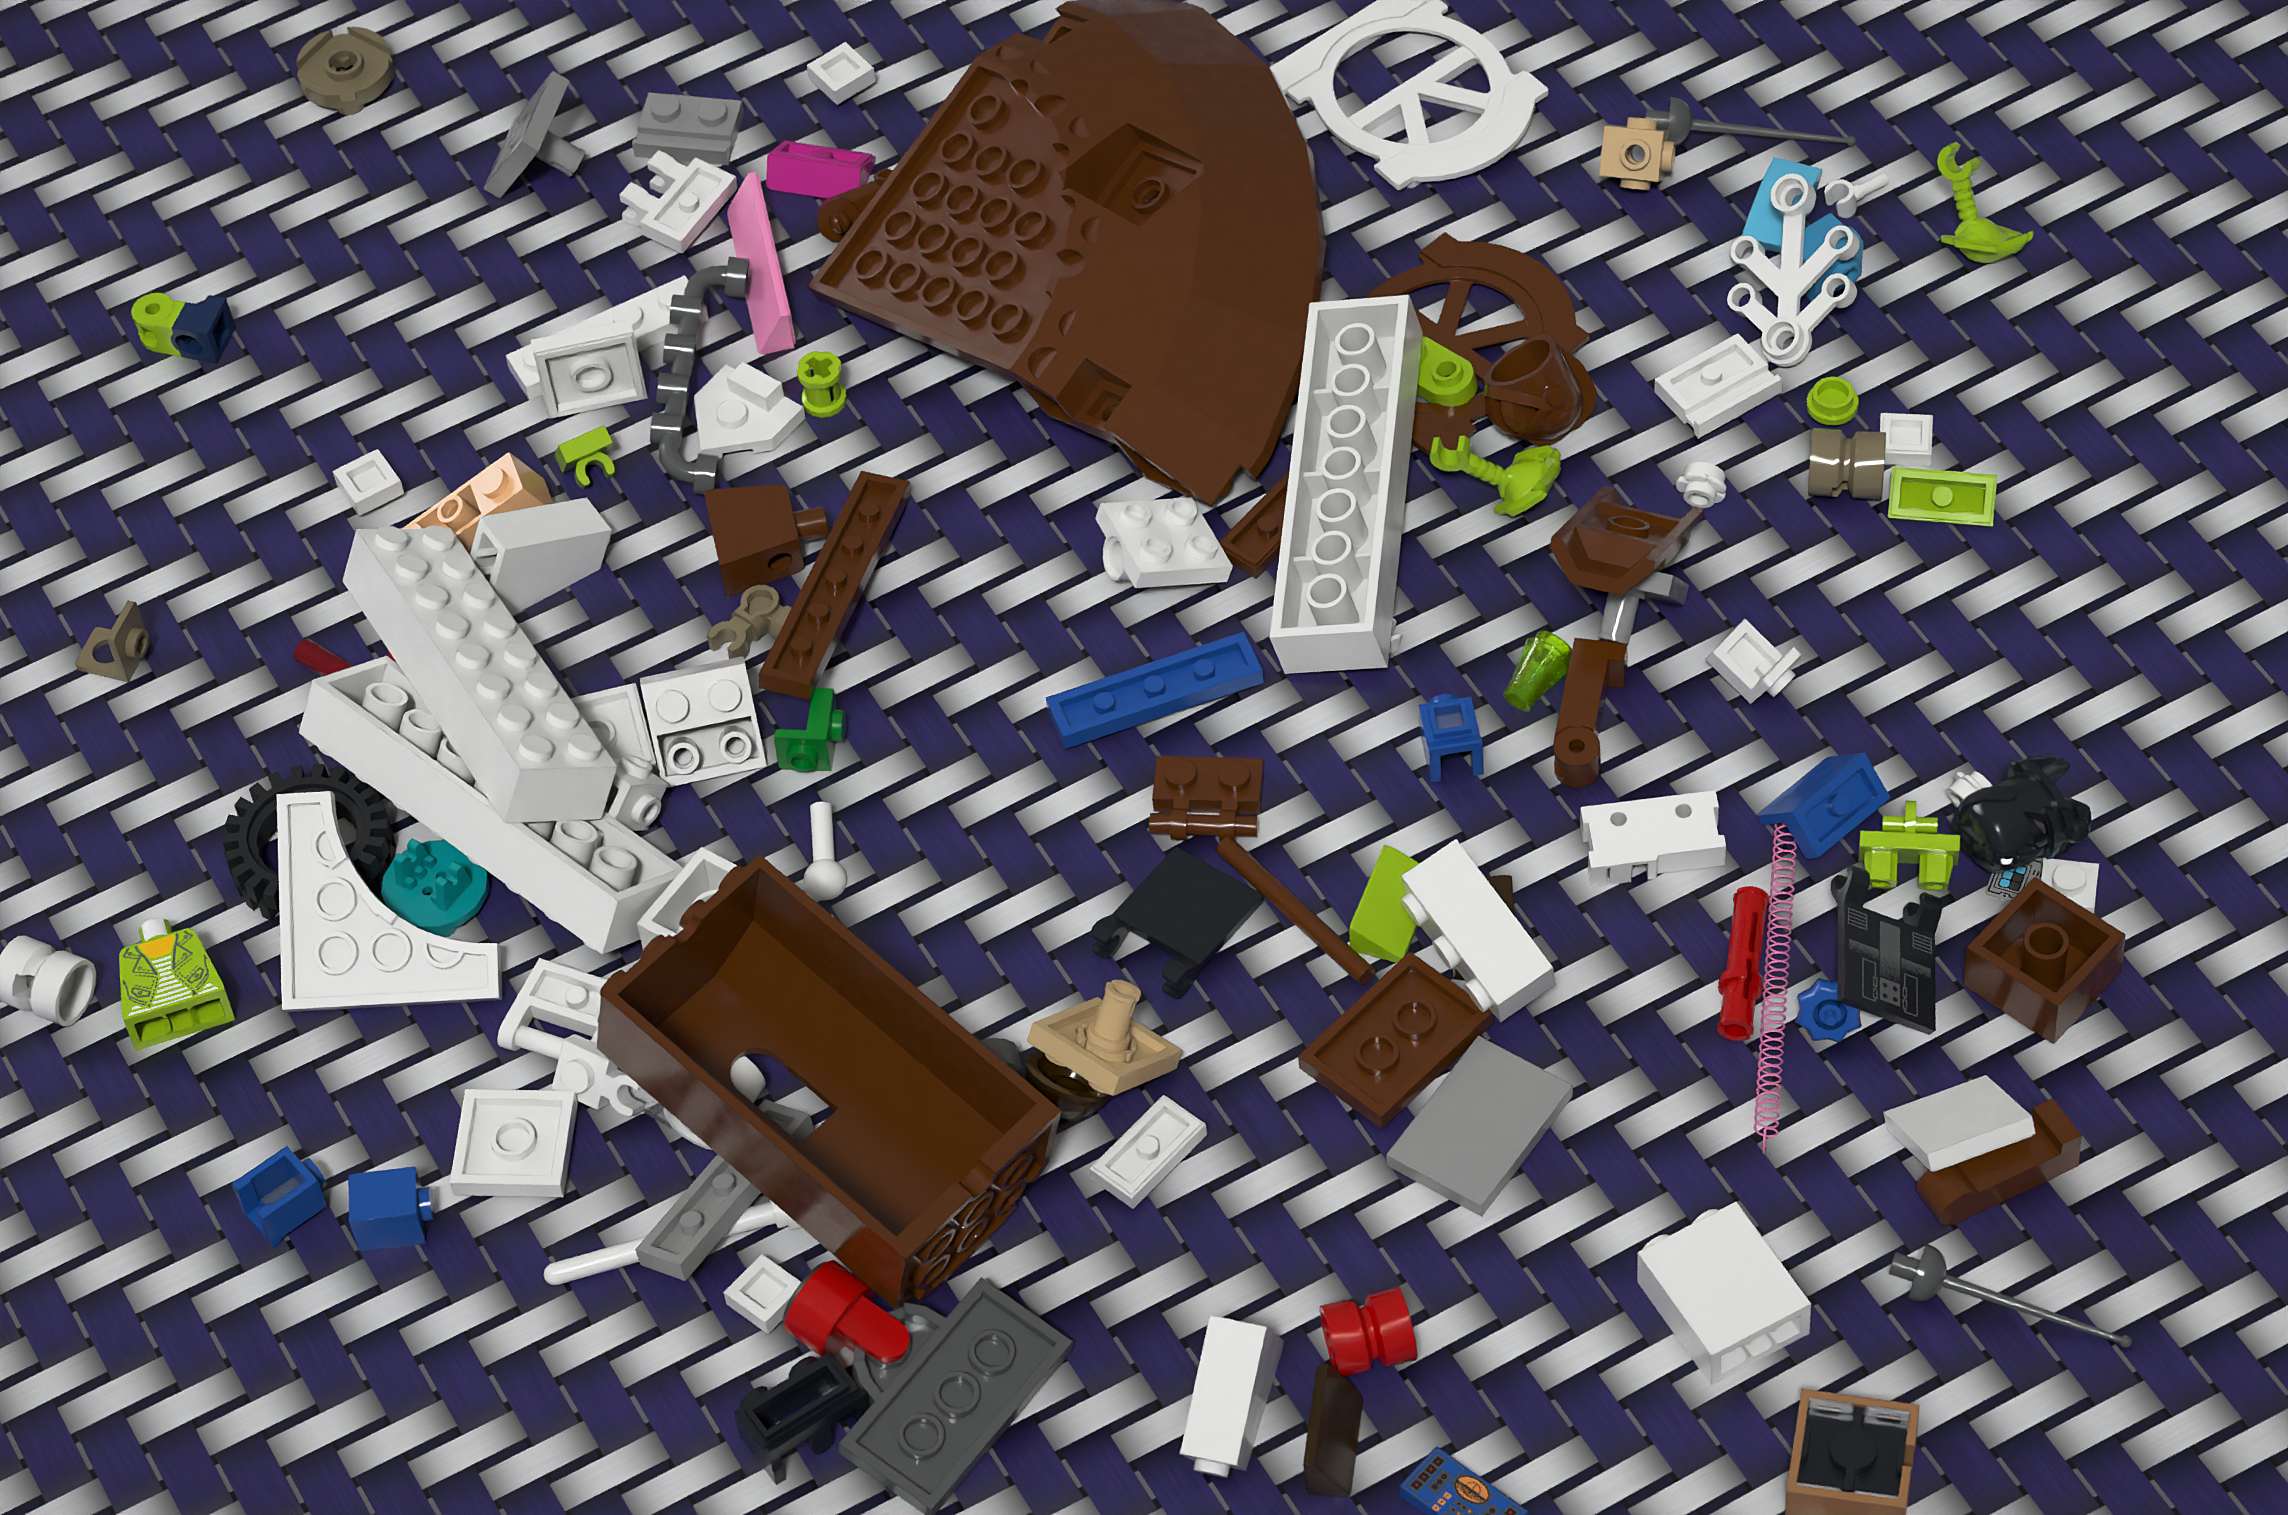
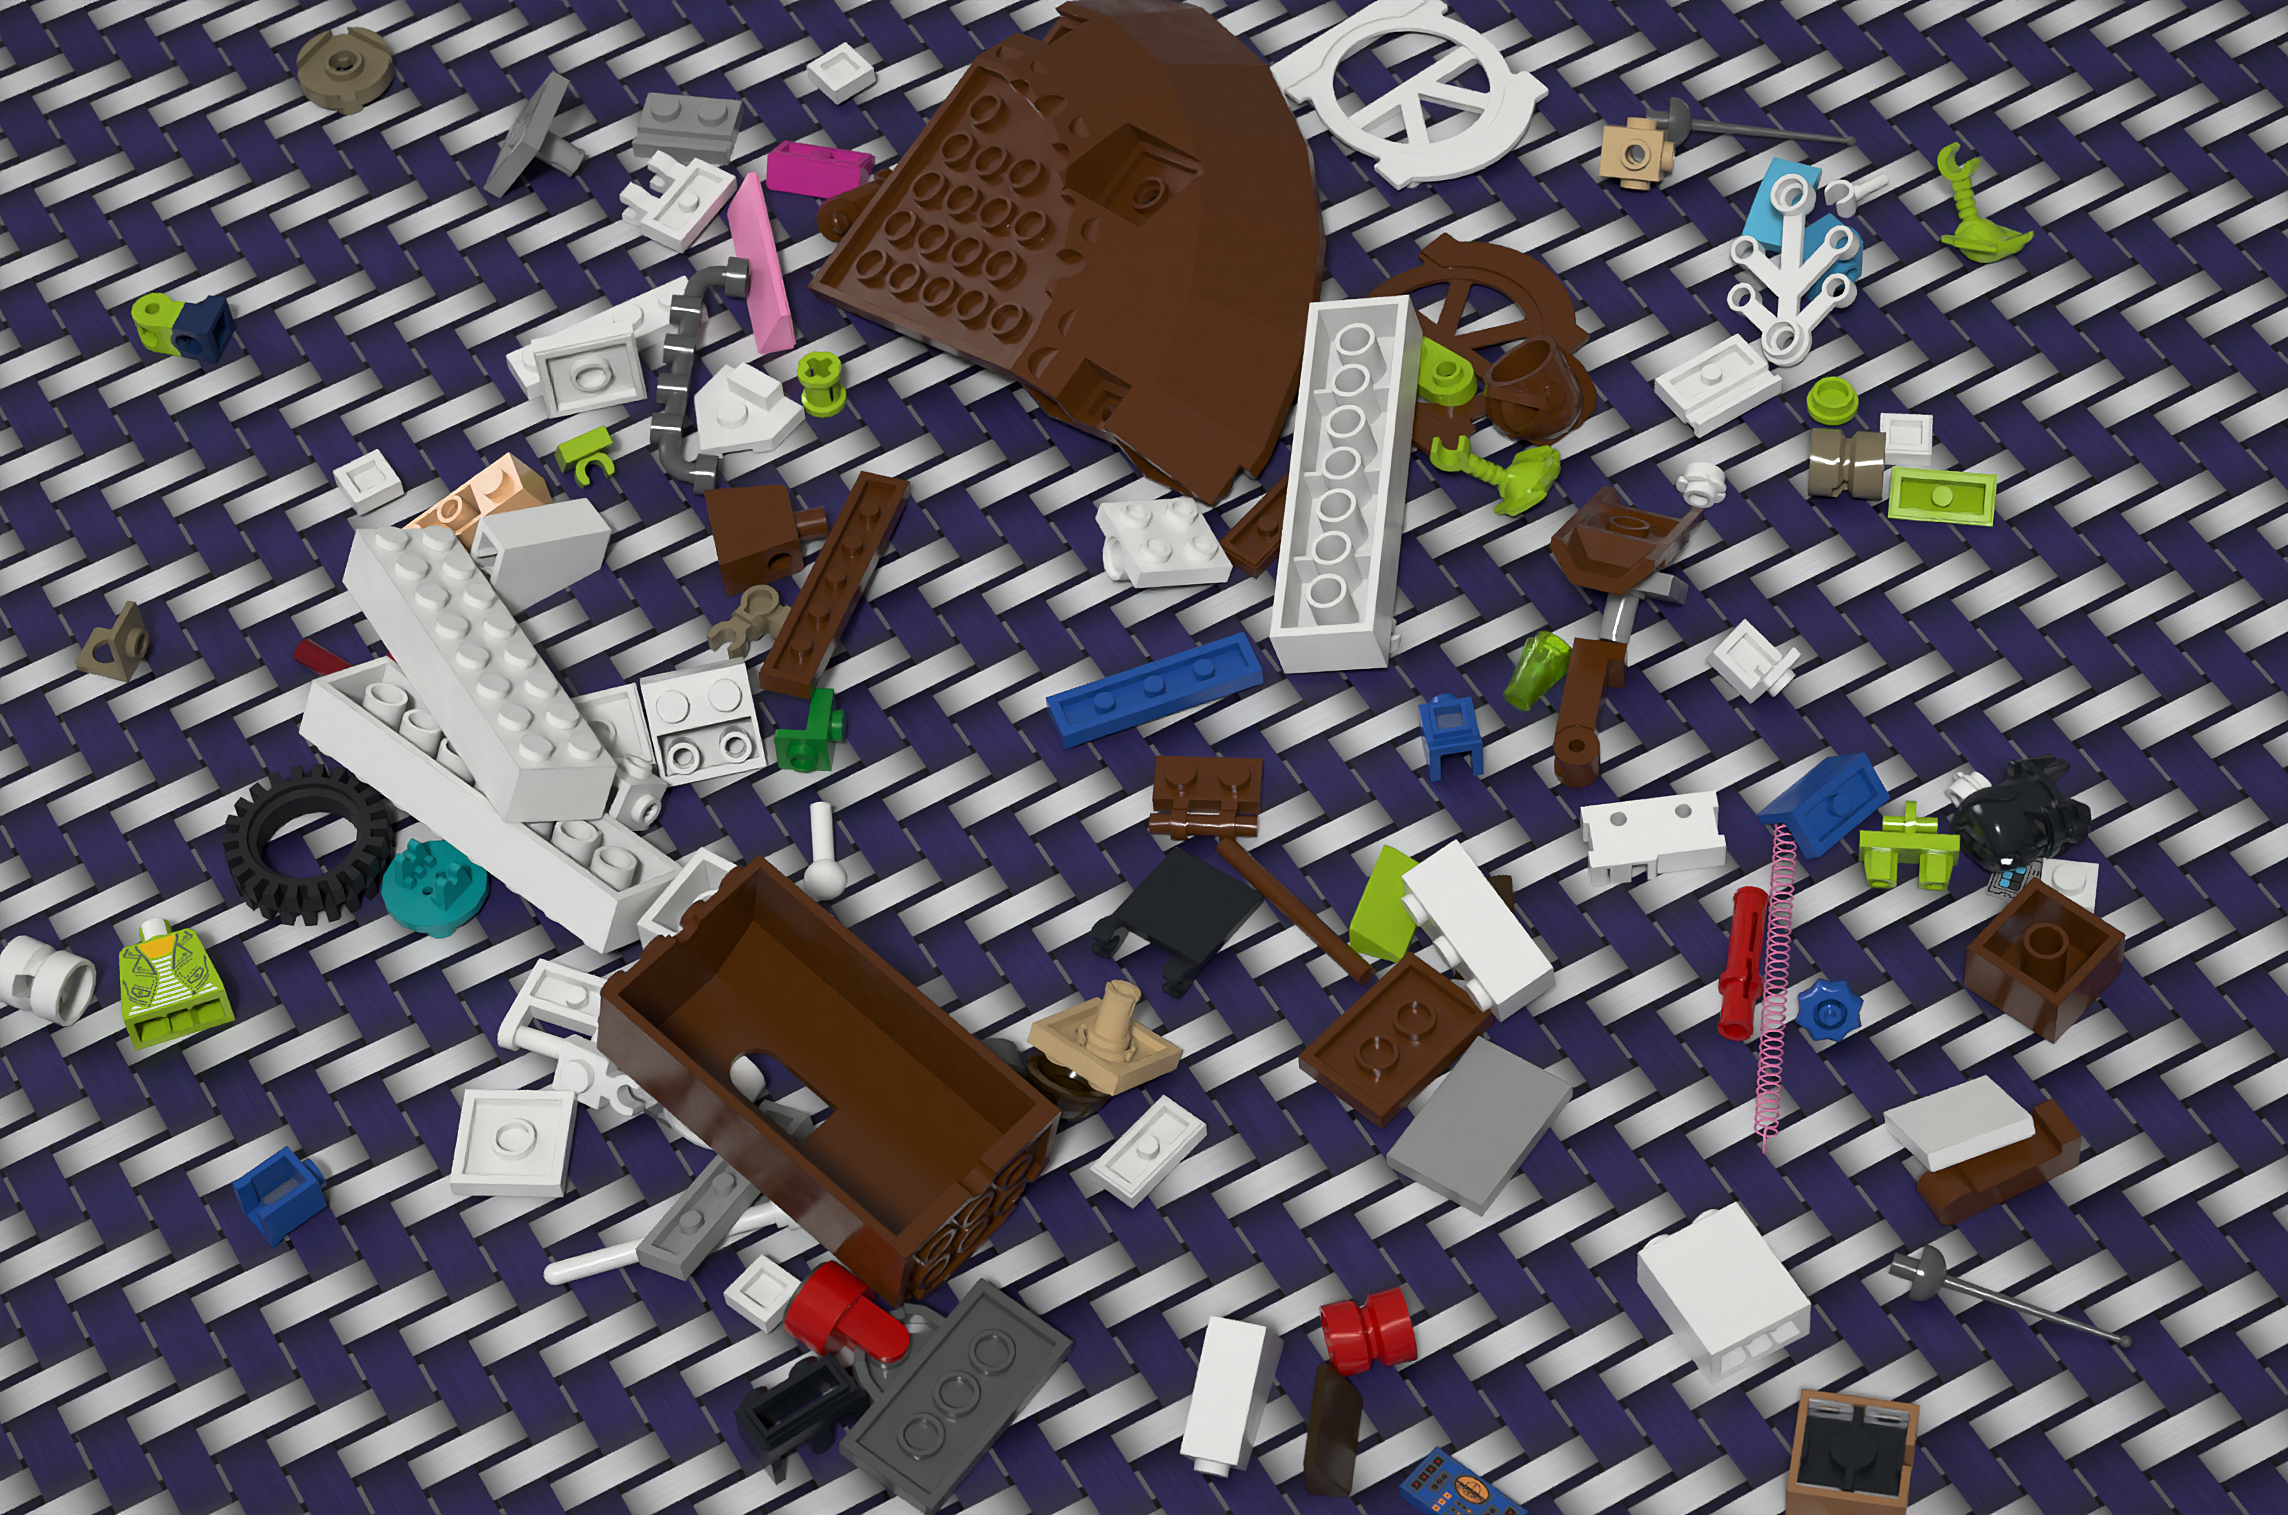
white plate [277,791,502,1012] -> none
blue brick [348,1166,435,1252] -> none
black flag [1831,865,1942,1035] -> none

